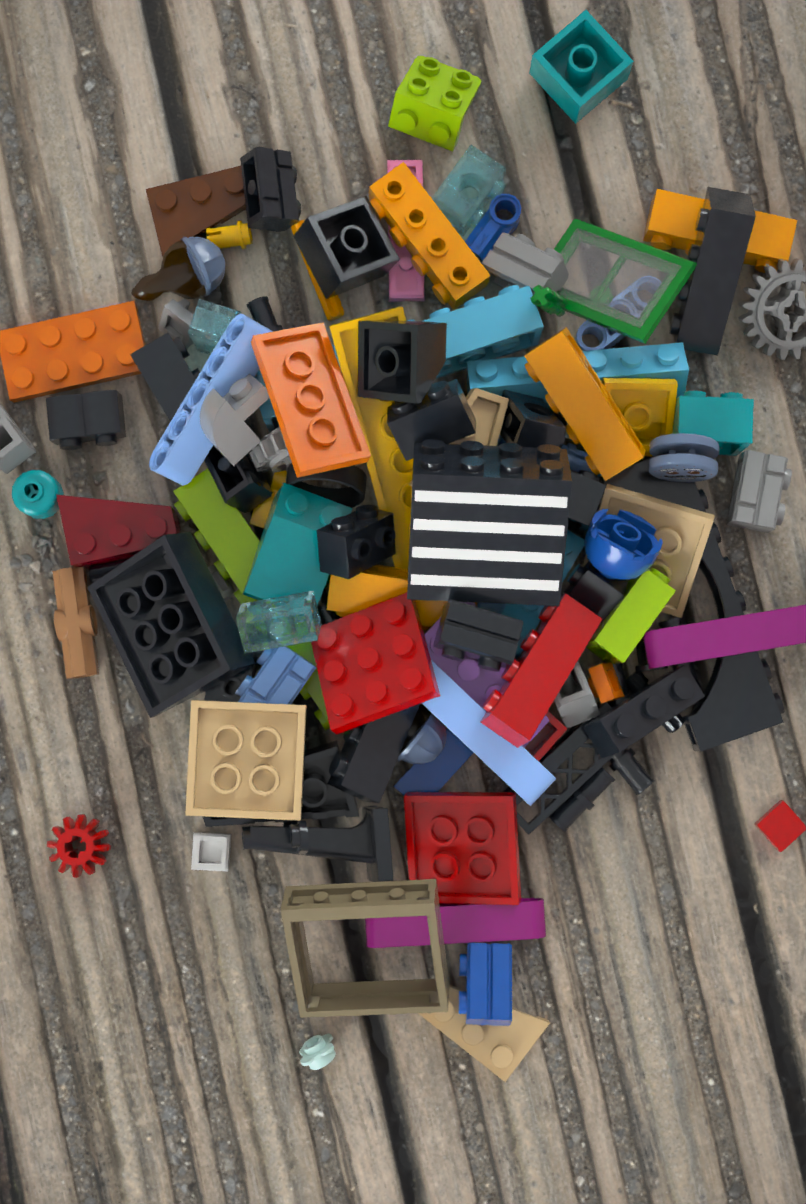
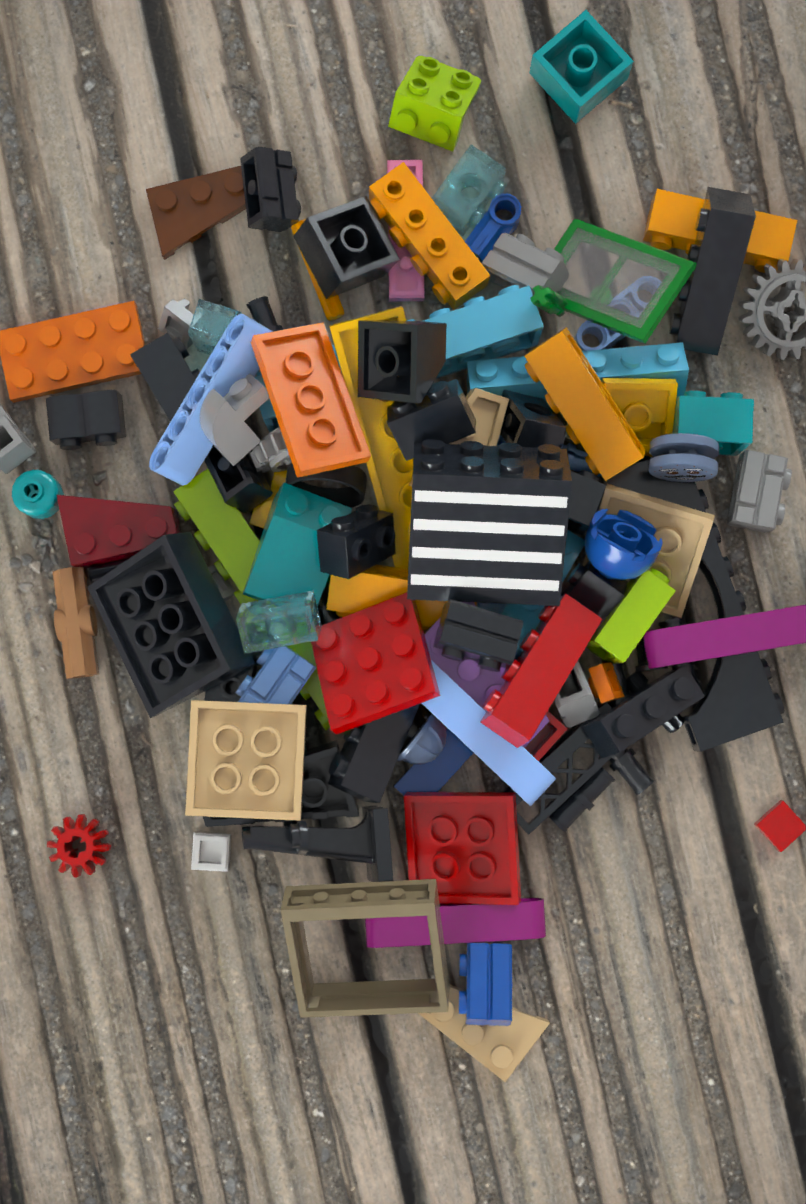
dark brown piece [131,237,225,301] -> none
yellow pin [206,220,253,249] -> none
light aqua plate [299,1034,336,1070] -> none

